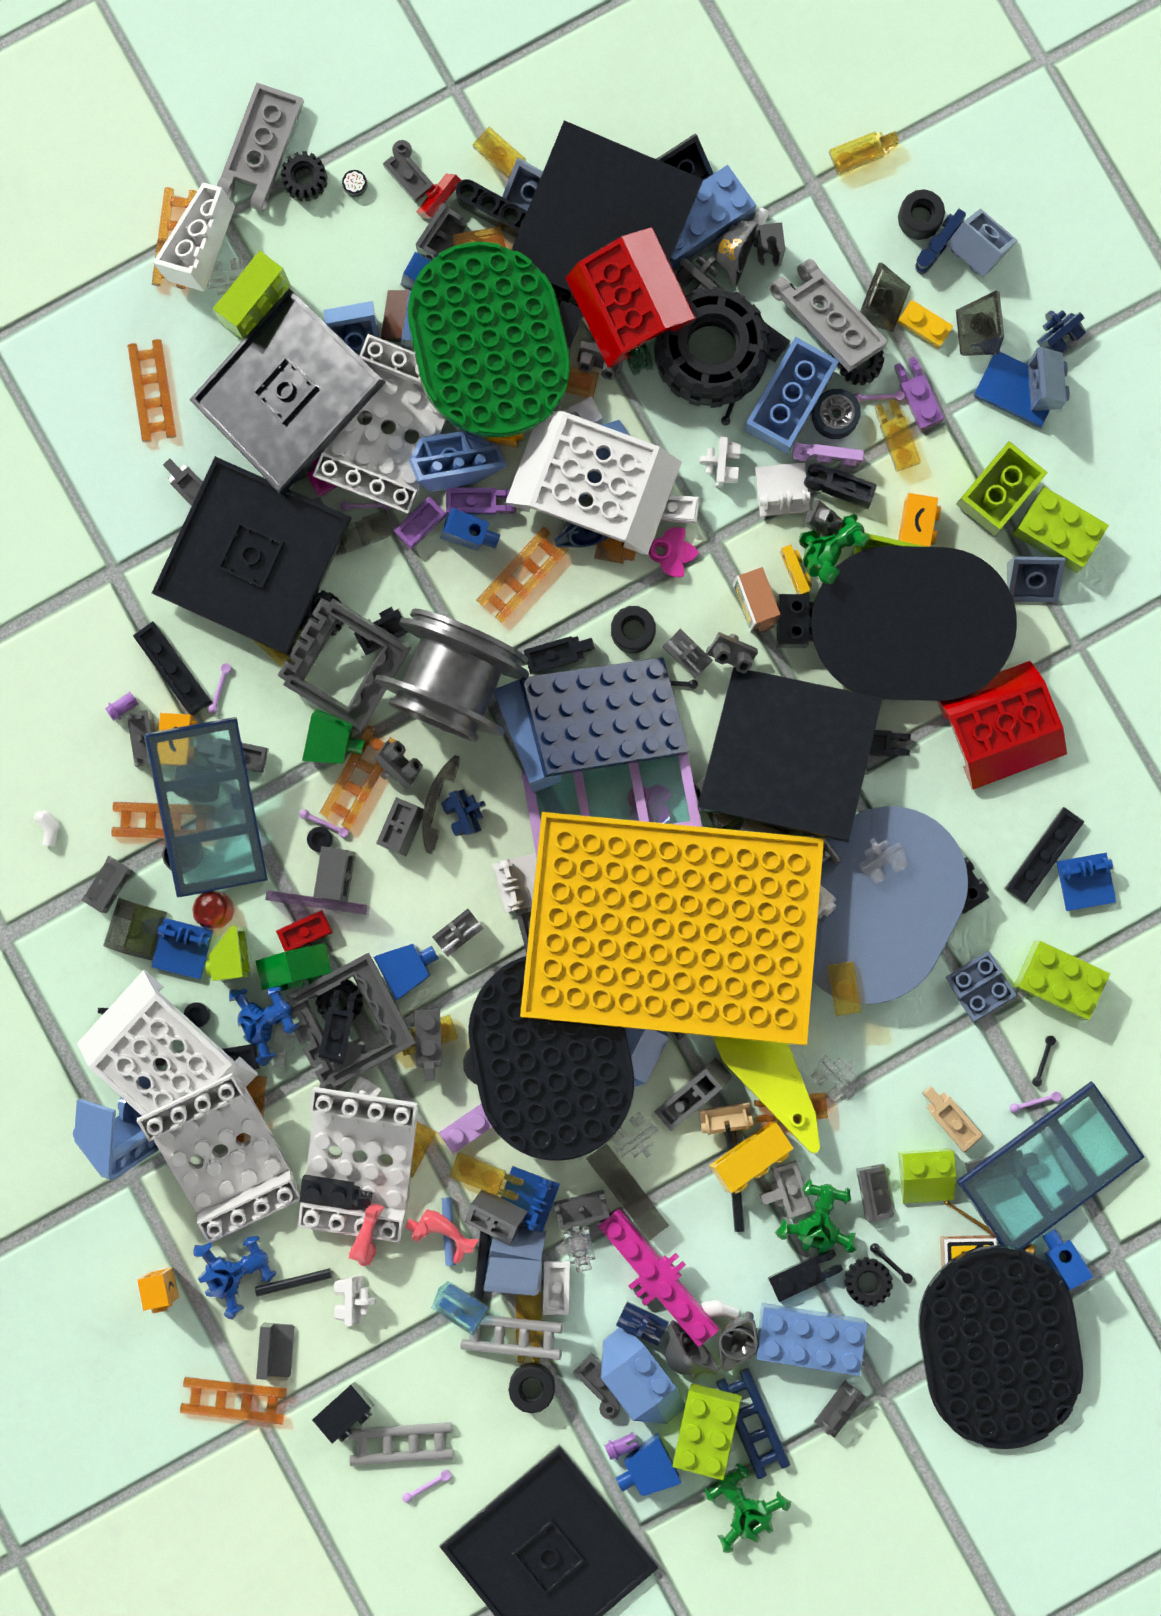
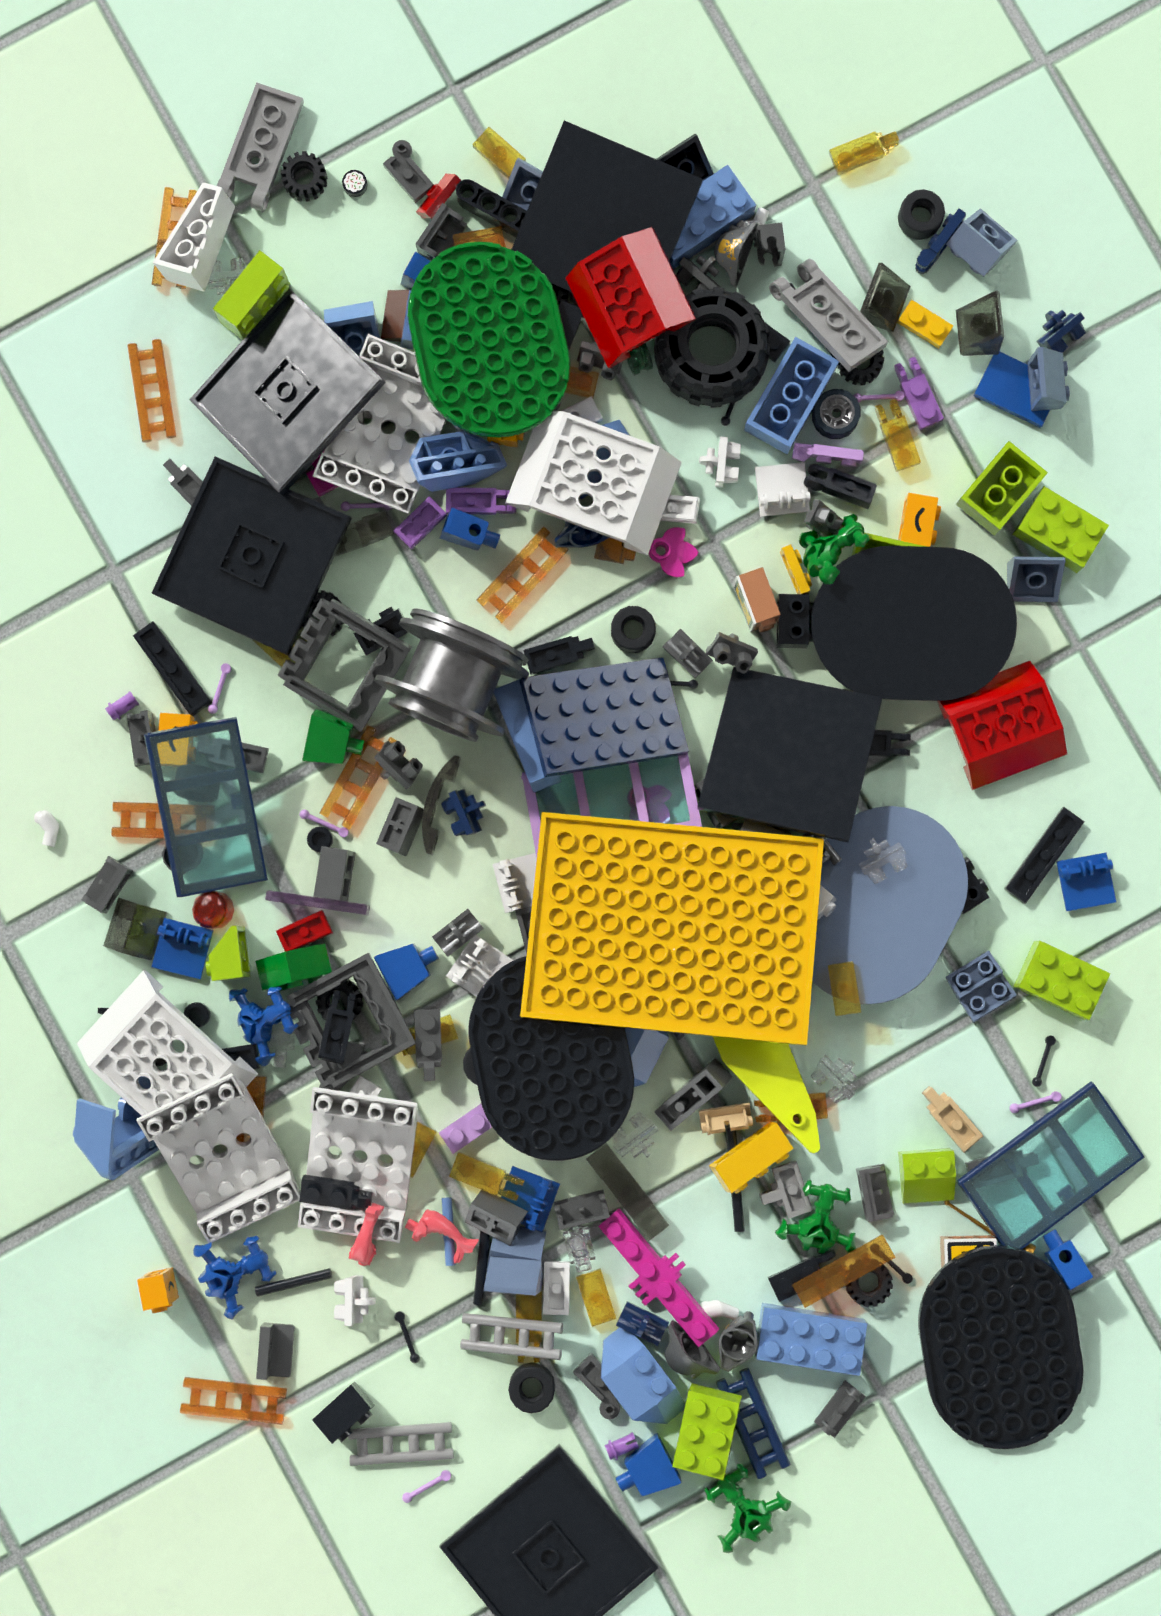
clear light blue slope [431,1281,489,1335] -> none
none -> black hinge [394,1311,420,1363]
none -> white hinge [446,935,514,997]
none -> clear yellow plate [576,1268,616,1327]
none -> clear orange tile [792,1234,896,1308]

